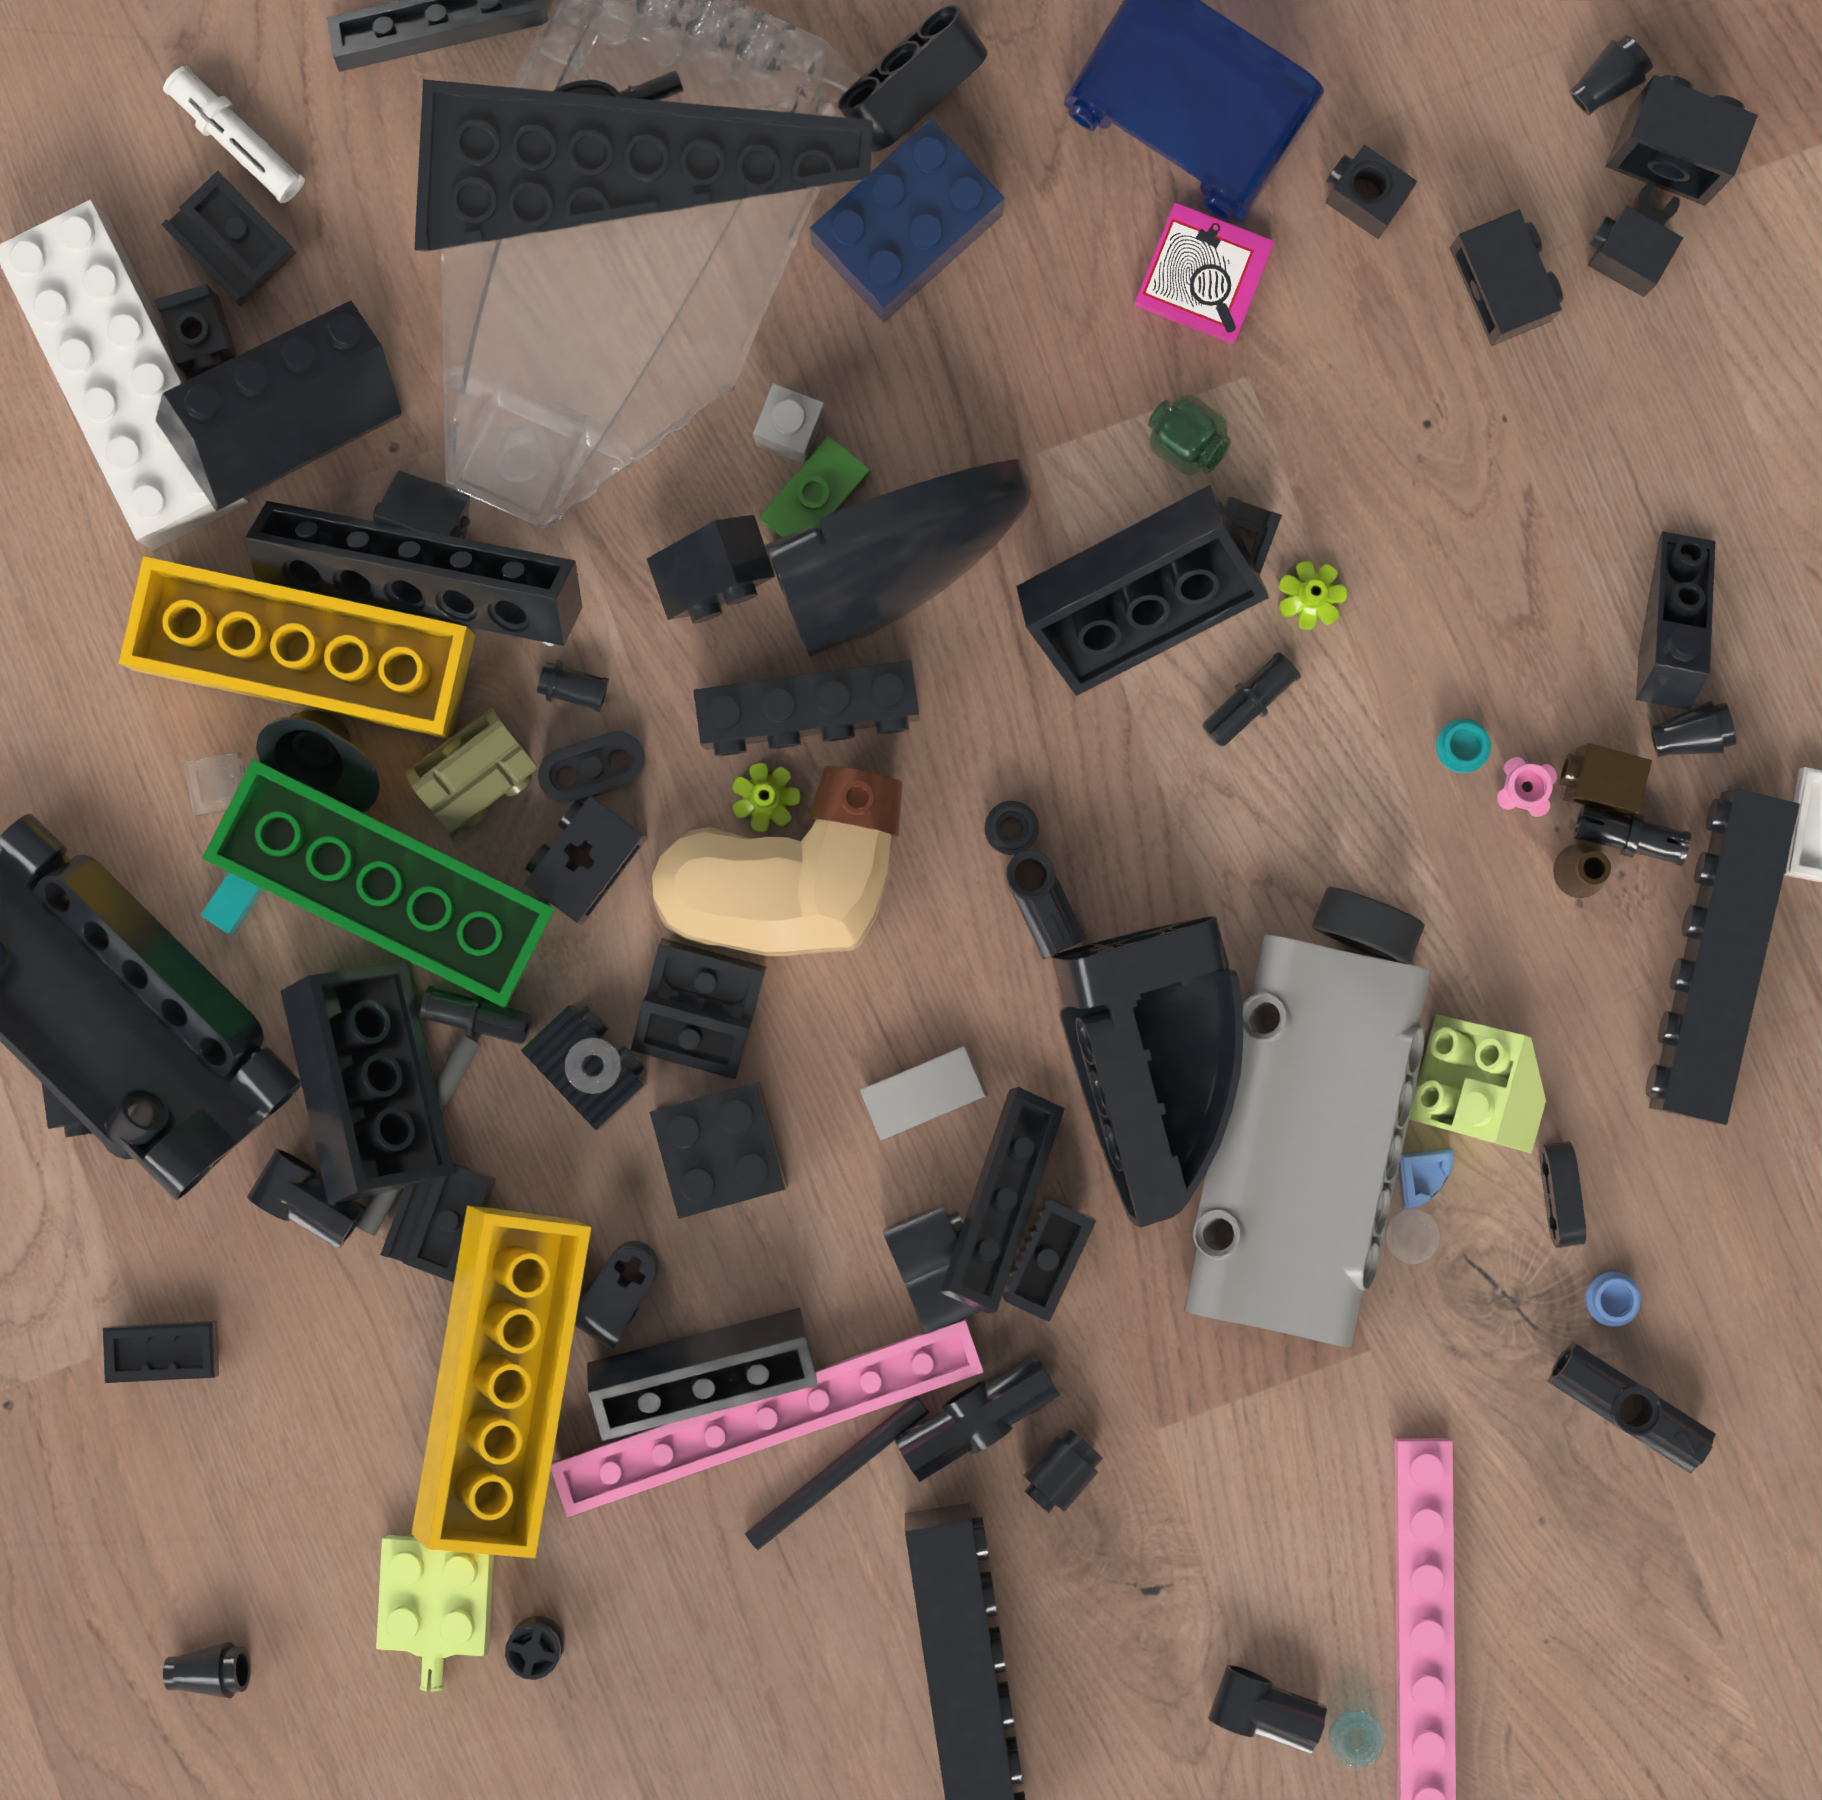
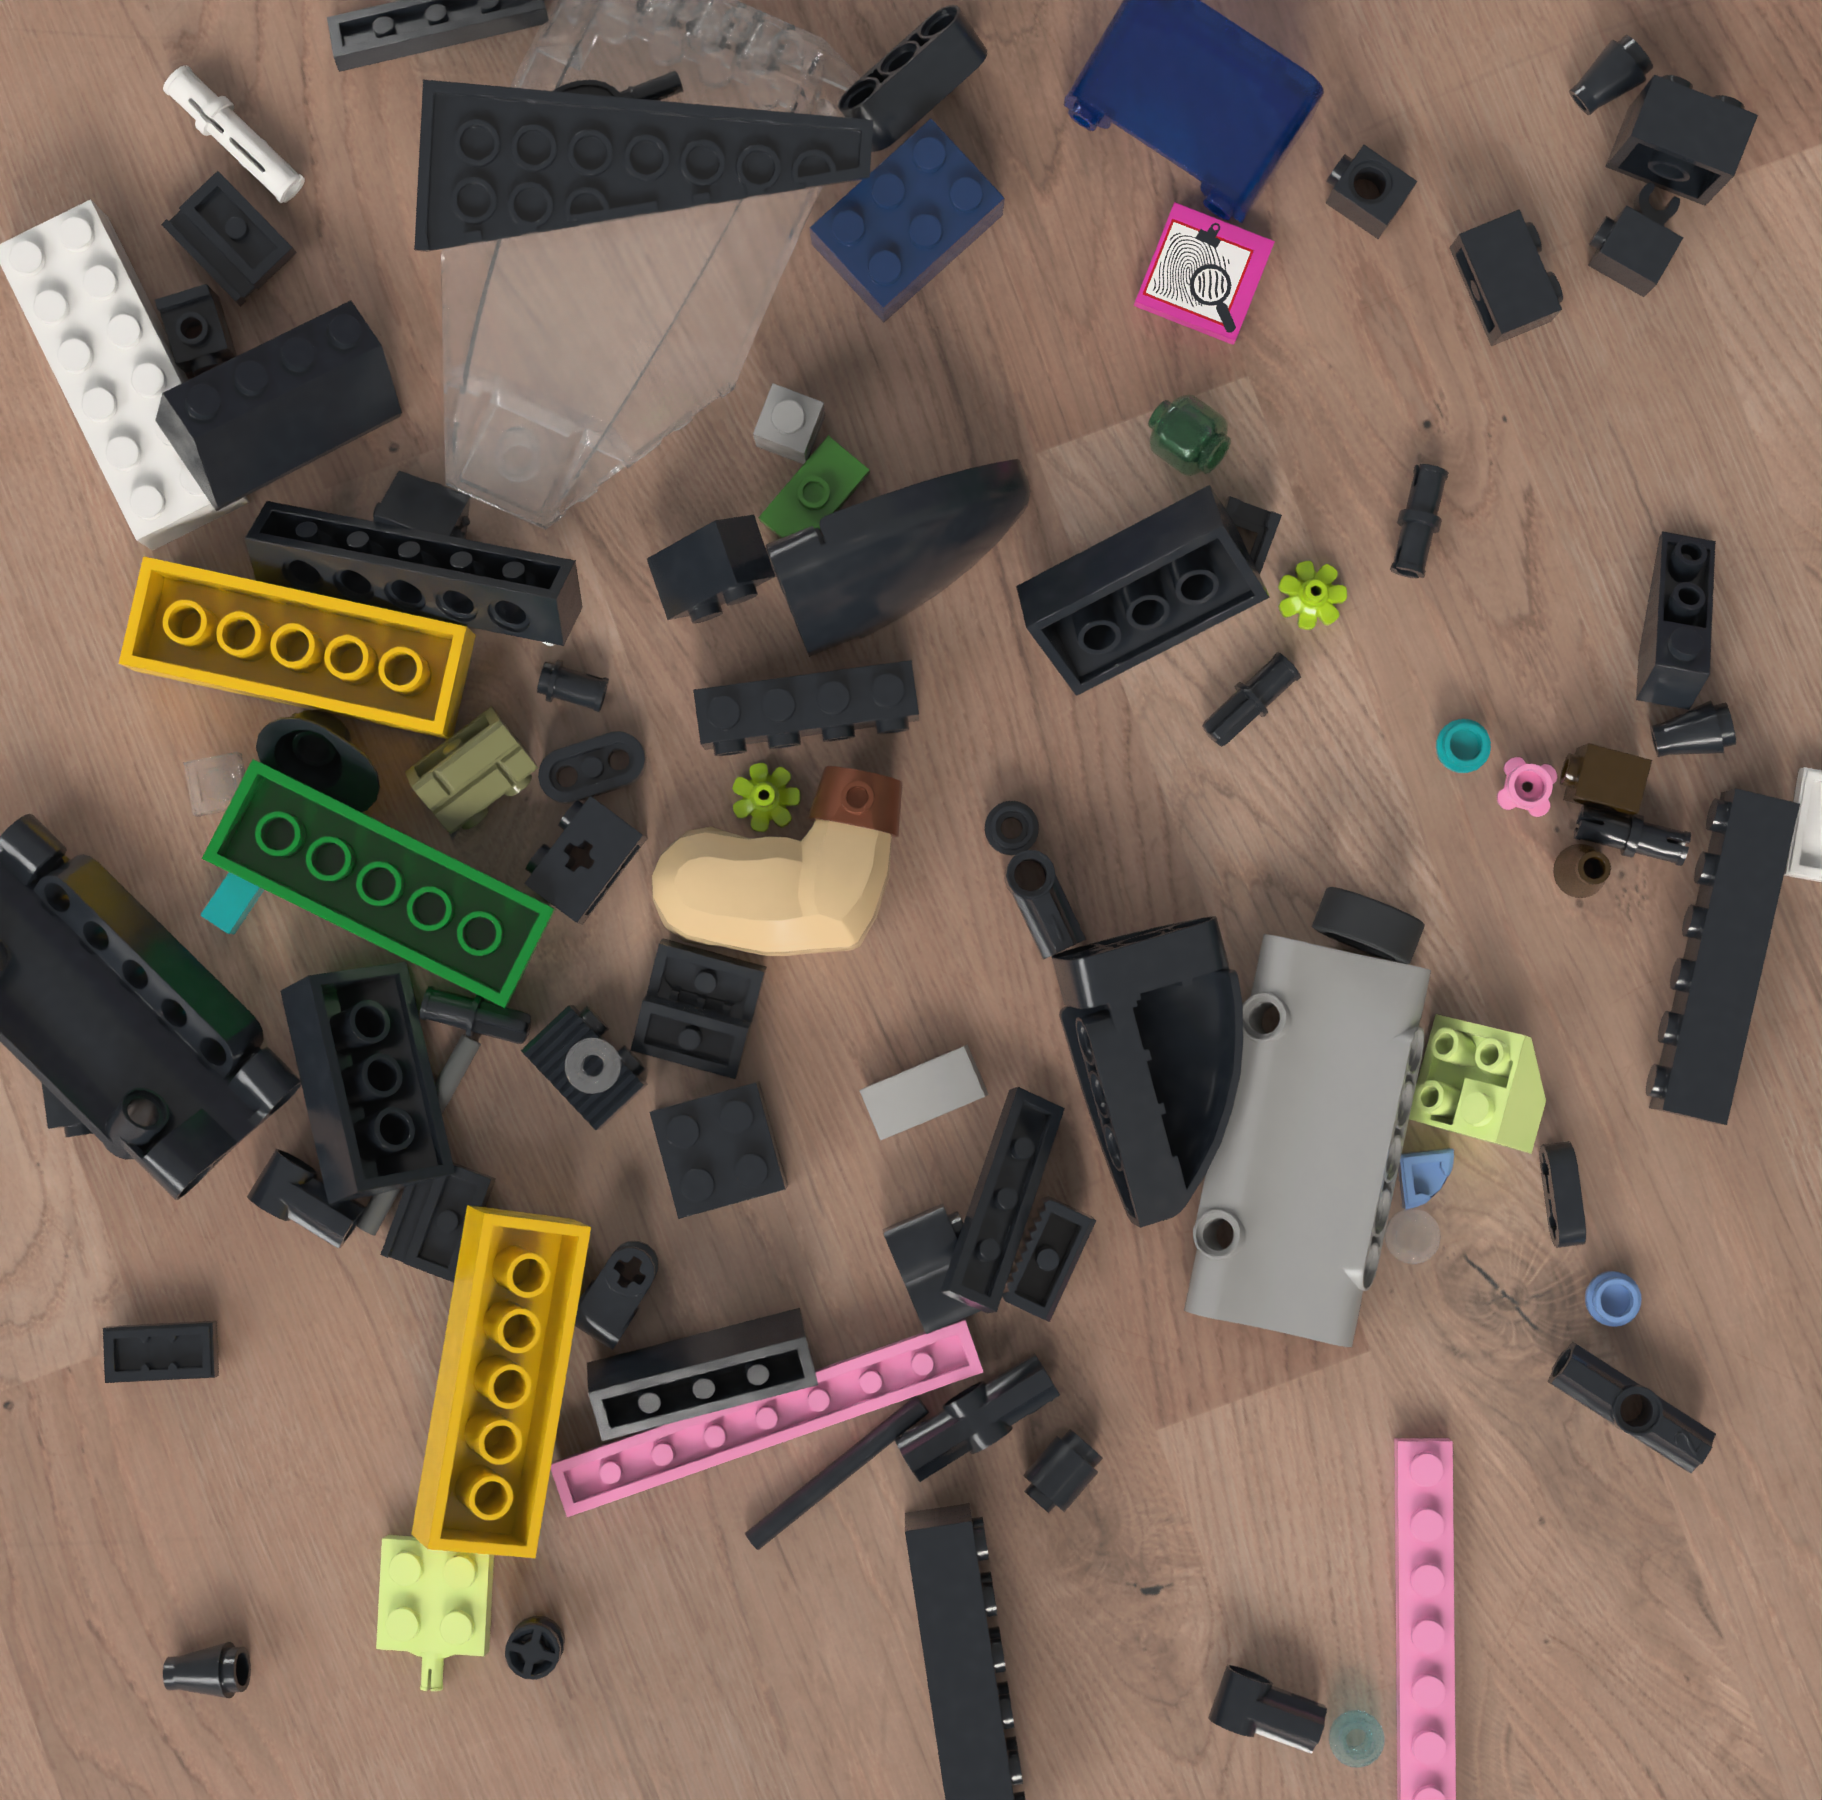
none -> black pin [1390,464,1449,579]

